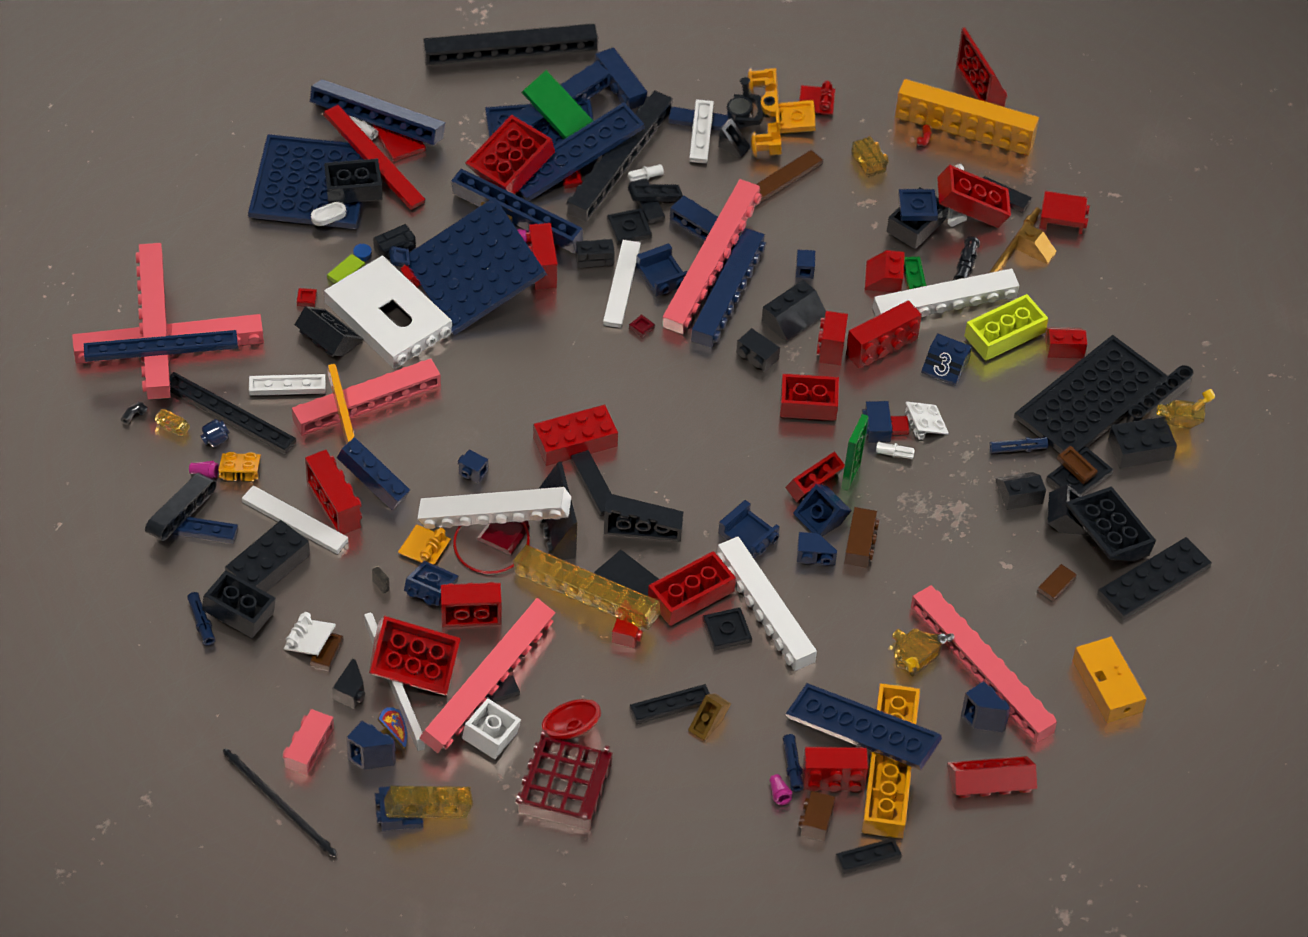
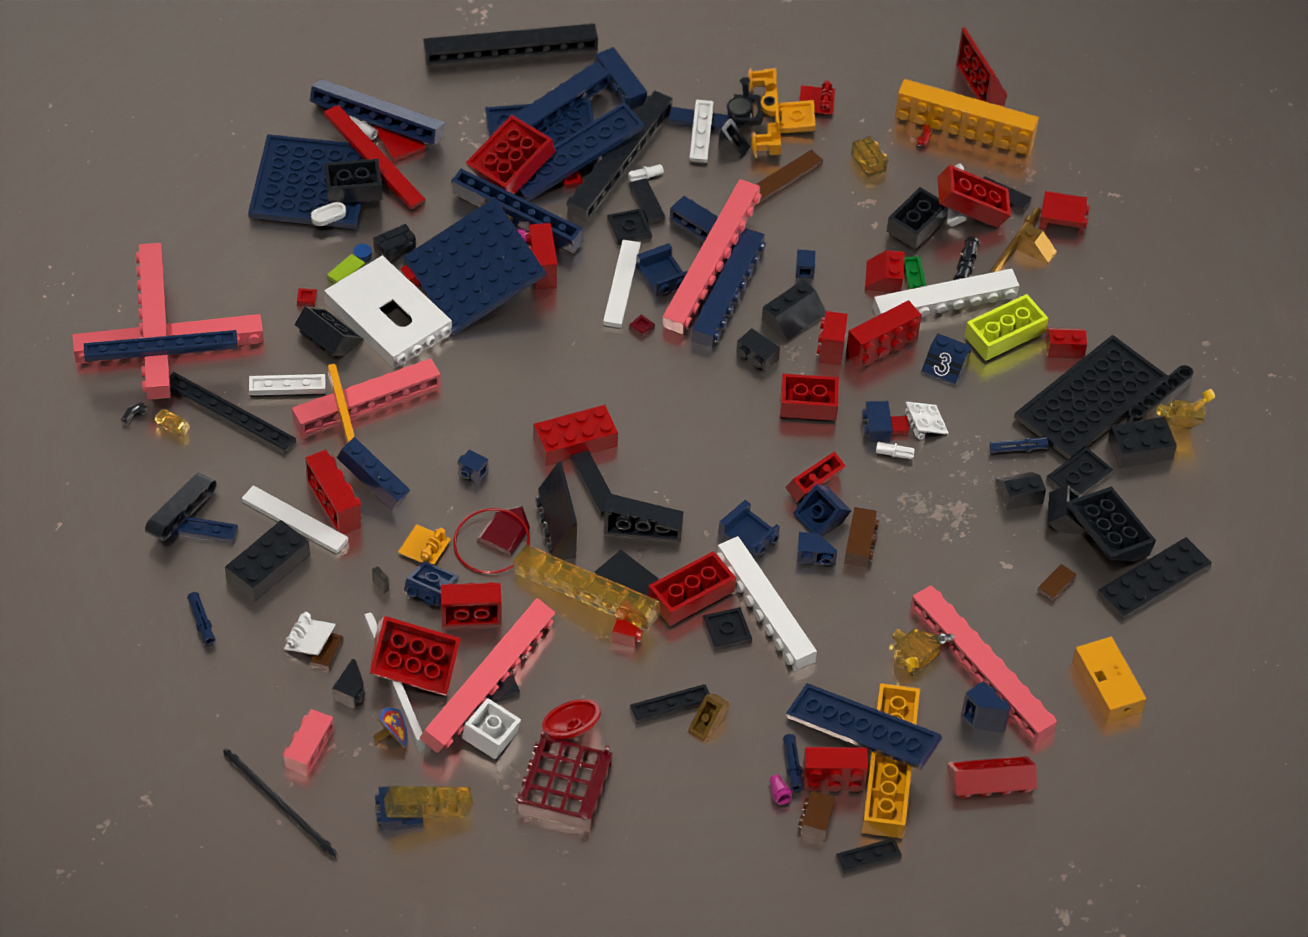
dark pink cone [189,461,219,479] -> none
dark blue head [200,419,230,447] -> none
black brick [202,570,276,638] -> none
light orange hinge [218,452,261,481] -> none
dark blue slope [347,721,396,770] -> none
dark blue tile [390,246,410,267] -> none
white brick [417,487,571,529] -> none
green tile [521,70,593,139] -> none
black brick [576,239,615,268] -> none
black tile [628,184,683,201] -> none
green tile [841,414,869,491] -> none
dark blue plate [898,189,938,221] -> none
reddish brown tile [1056,446,1098,484] -> none

